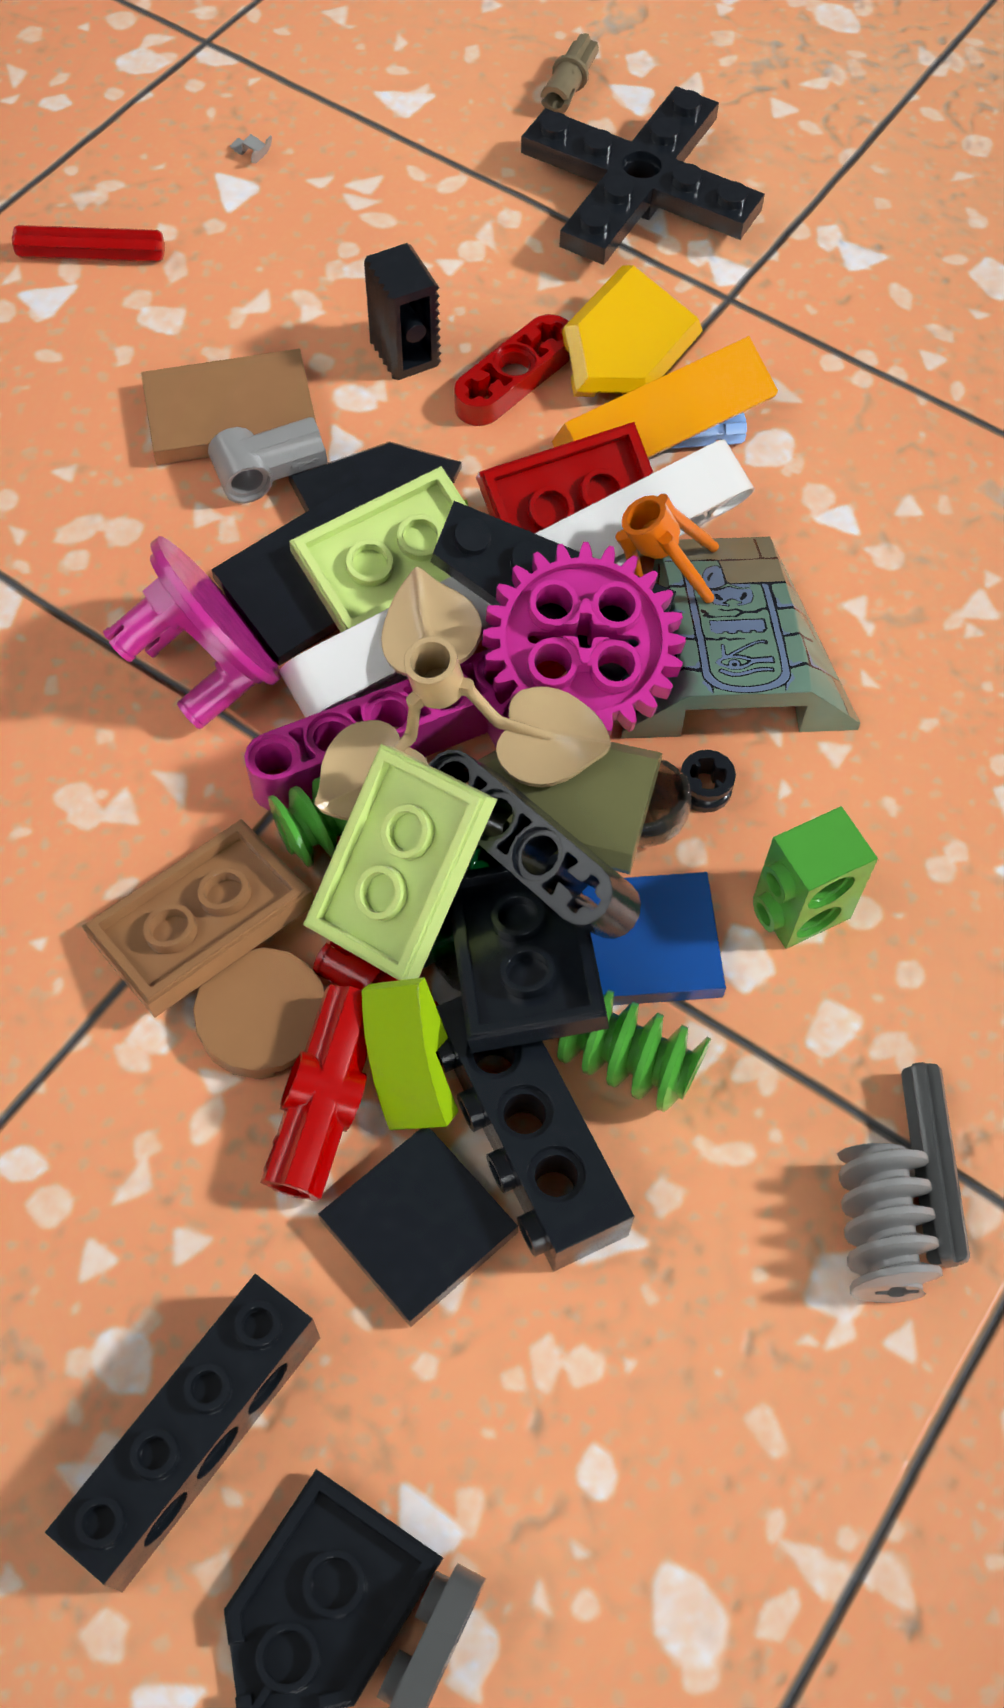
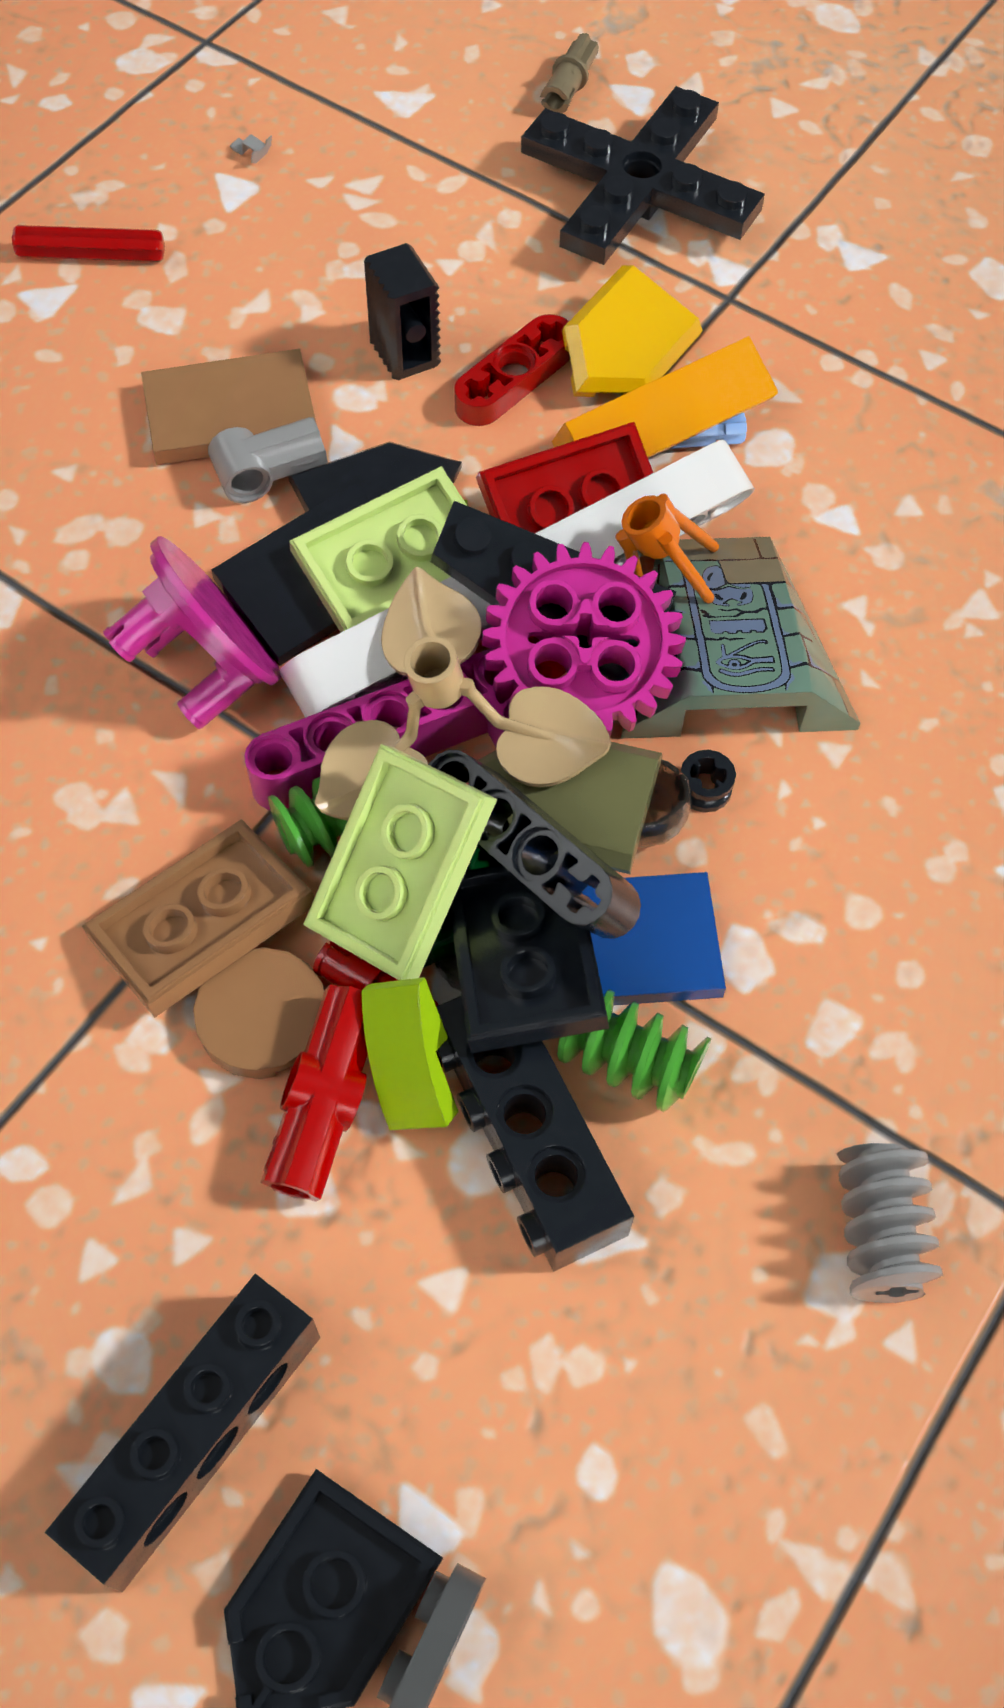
black tile [318,1128,518,1327] -> none
bright green brick [753,806,878,949] -> none
dark grey axle [901,1062,970,1268] -> none

